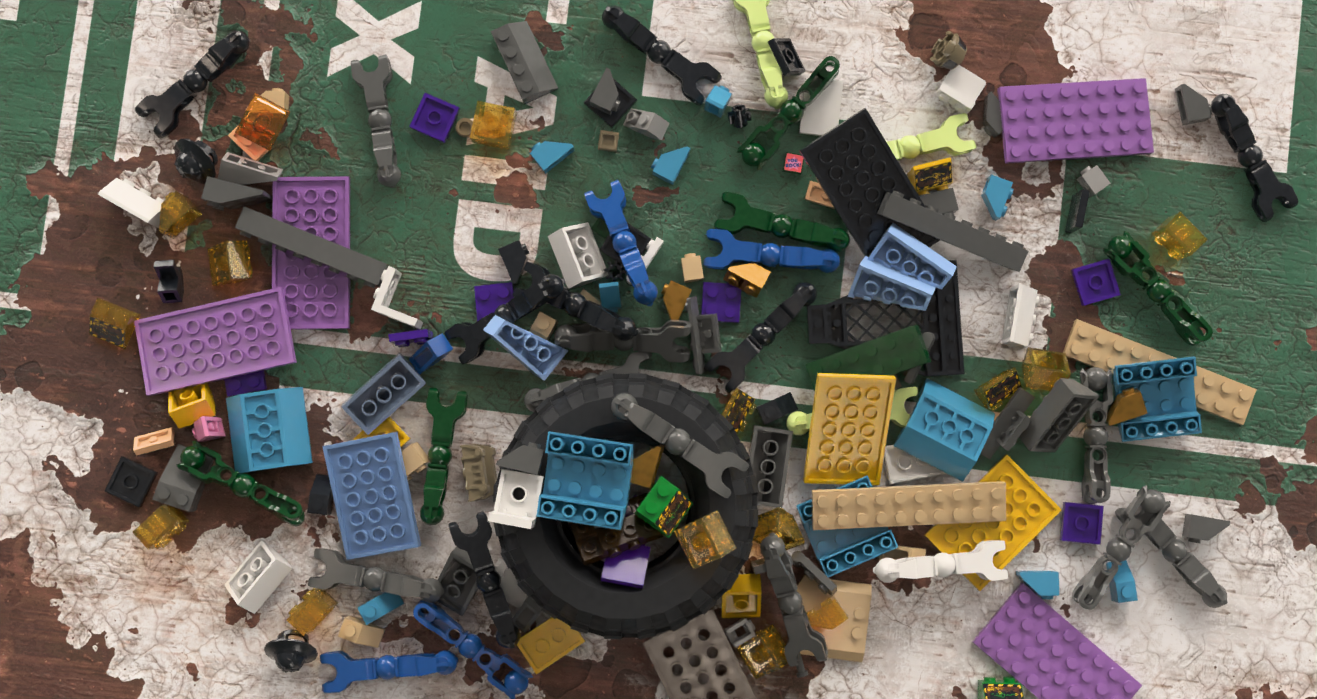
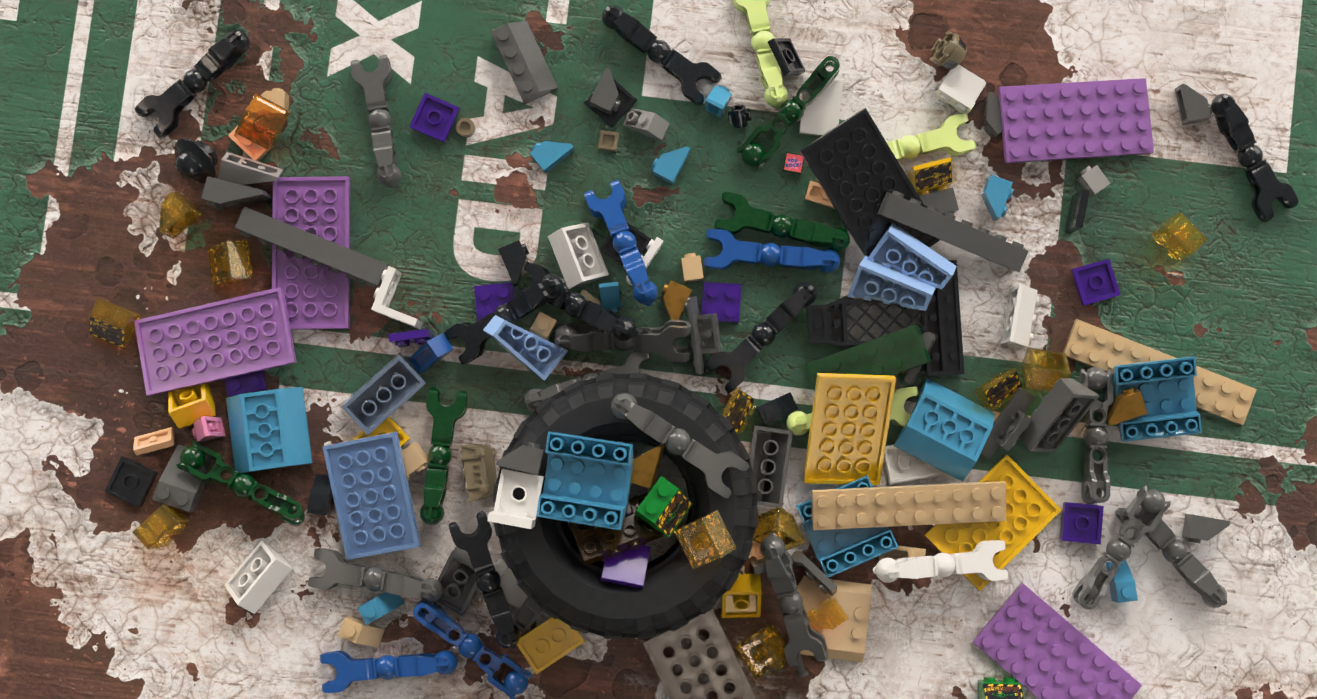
white slope [98,178,172,228] -> none
black brick [154,260,184,303] -> none
black helmet [264,629,318,673] -> none
clear yellow brick [287,588,338,636] -> none
clear yellow brick [470,101,517,150] -> none
black gear [603,259,626,282] -> none
slope [723,263,770,298] -> none
light grey window [723,618,756,647] -> none
dark azure slope [1015,571,1059,599] -> none
dark green piece [1103,231,1213,346] -> none

